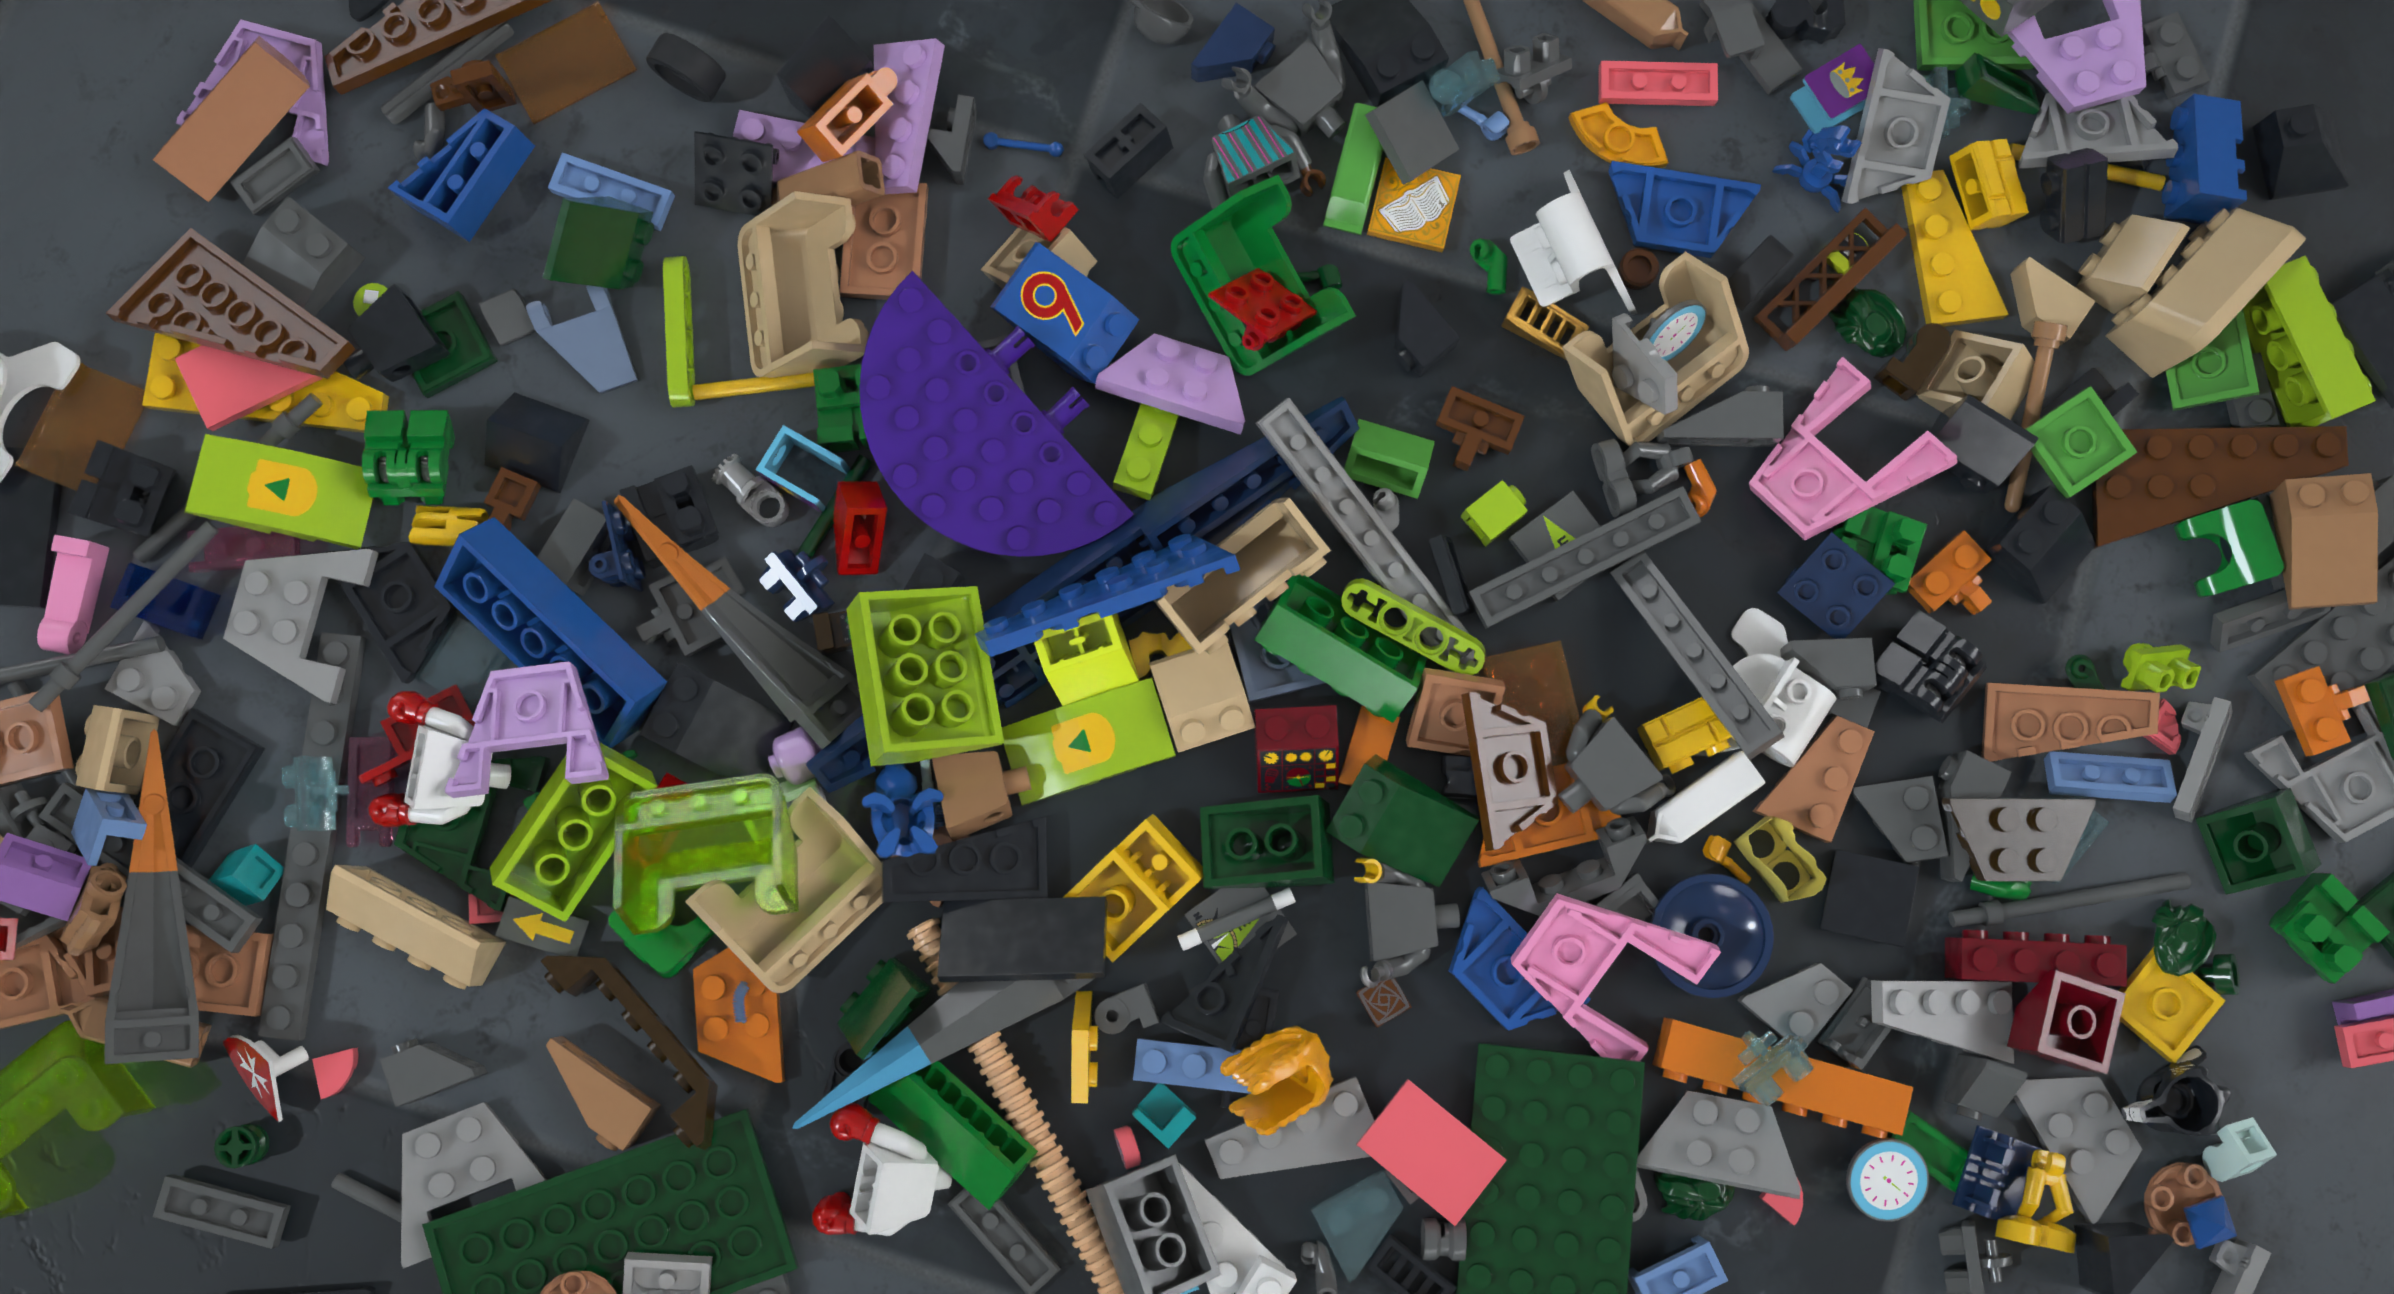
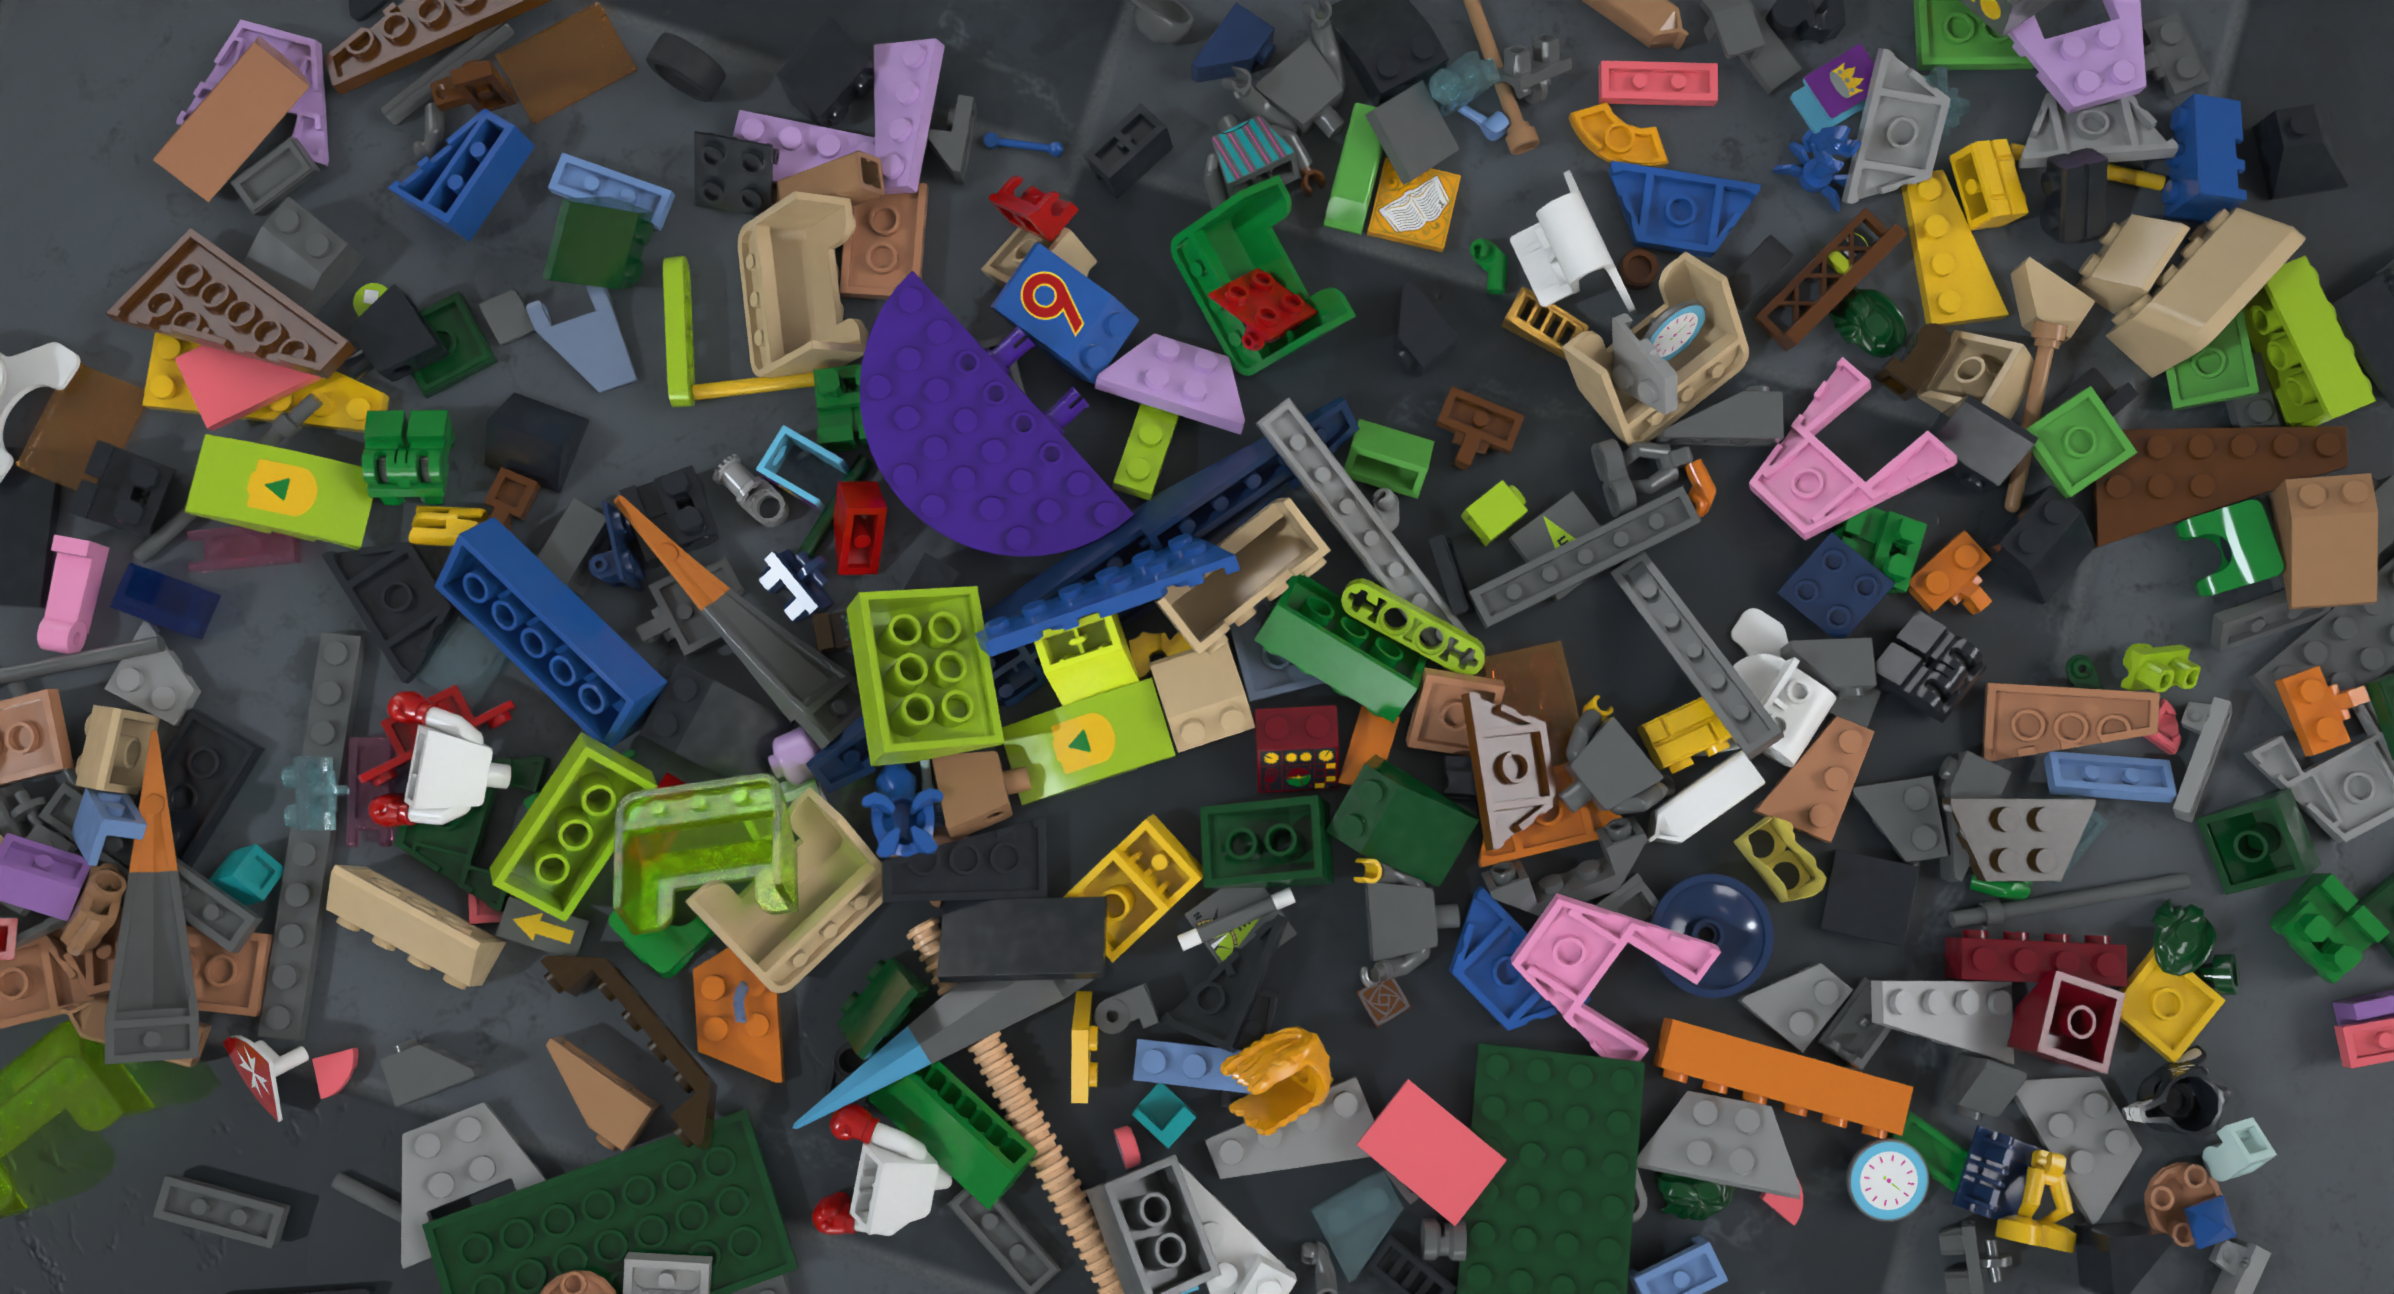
dark grey bar [28,520,219,712] -> none
dark green wheel [214,1123,269,1169] -> none
light grey wing [223,549,379,704] -> none
lavender wing [445,661,609,798] -> none
orange brick [797,67,898,162] -> none
dark green hand [1297,264,1342,290] -> none
light orange hand [1703,835,1751,884] -> none
clear light blue hips [1732,1030,1814,1106] -> none
dark green slope [1954,53,2040,115] -> none

